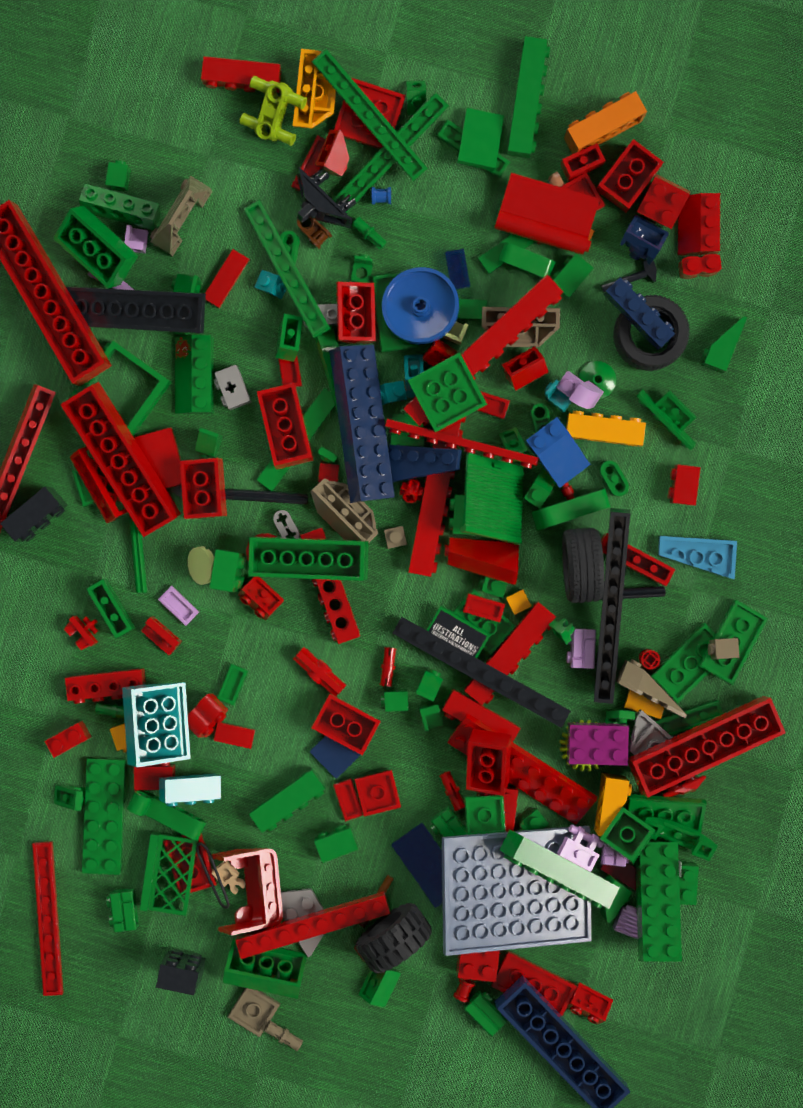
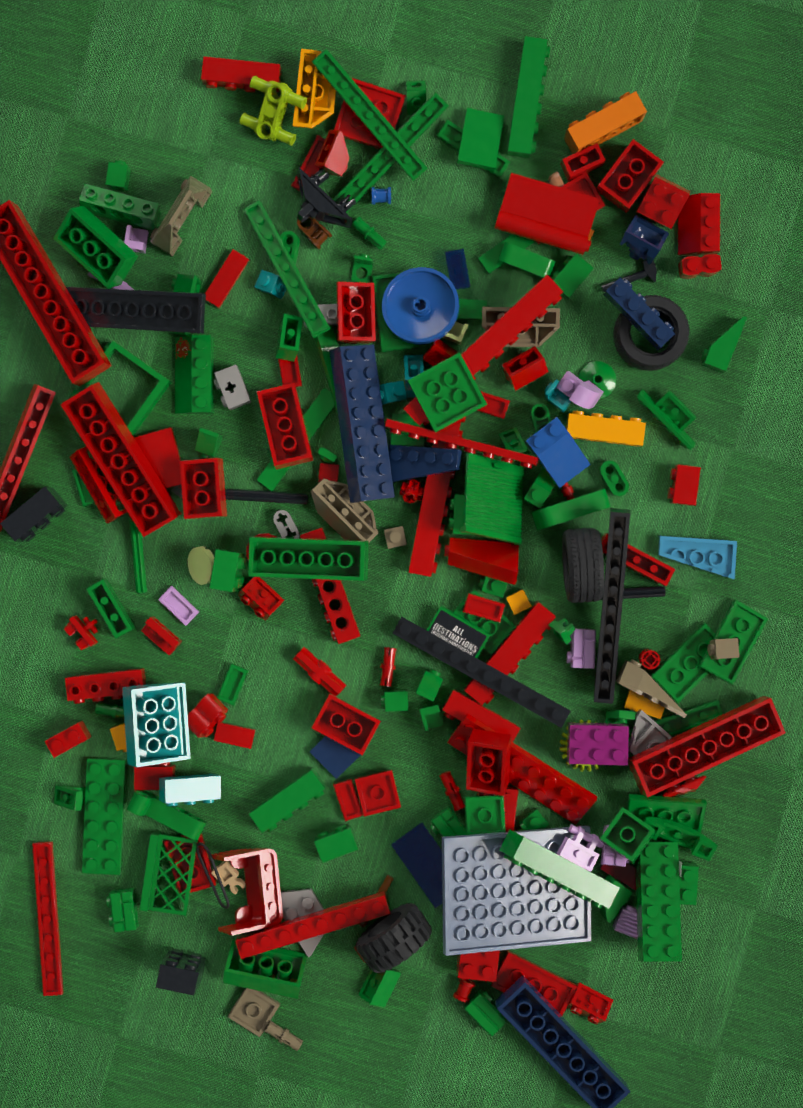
light orange slope [594,773,632,836] -> none

